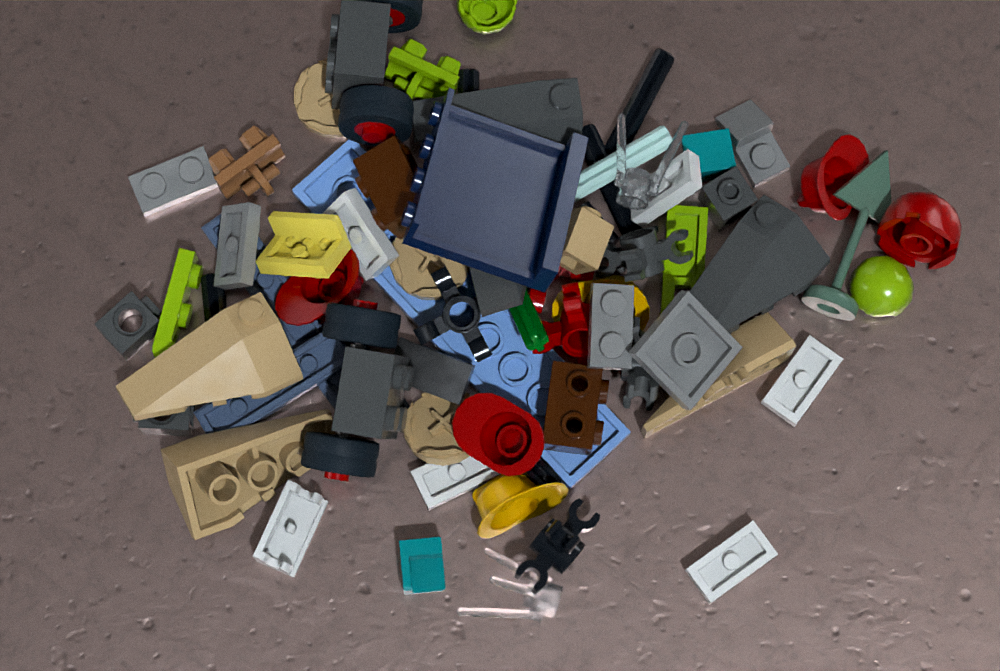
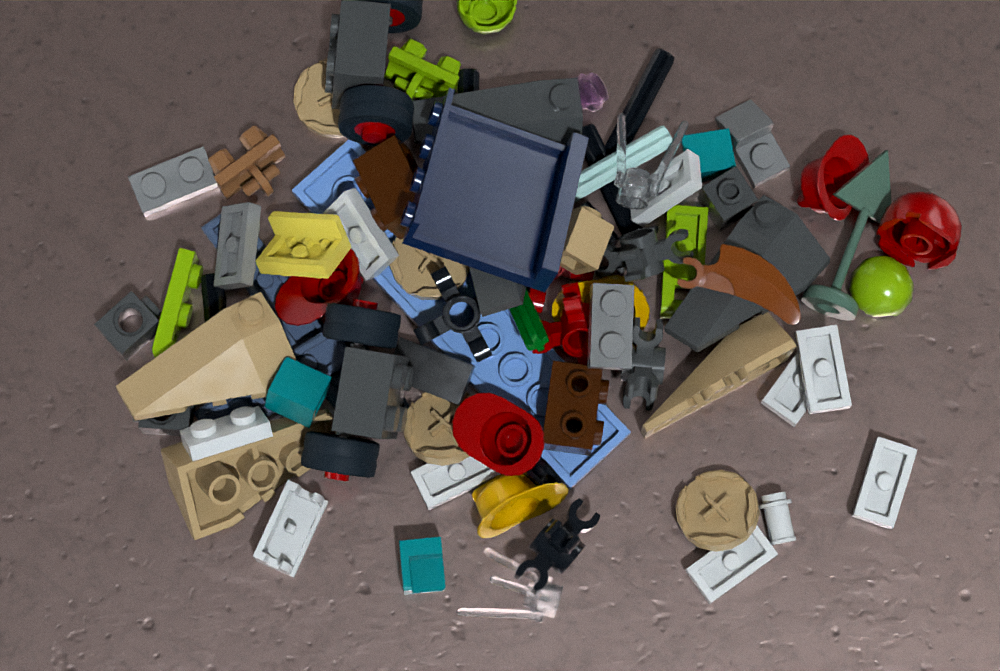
light grey plate [628,290,743,410] -> none
none -> white plate [179,406,273,461]
none -> teal panel [265,357,332,428]
none -> clear purple plate [575,72,609,112]
none -> tan tile [675,469,760,552]
none -> dark orange piece [677,244,801,325]
none -> white pin [759,492,796,545]
none -> white plate [794,325,852,414]
none -> white plate [851,436,918,529]

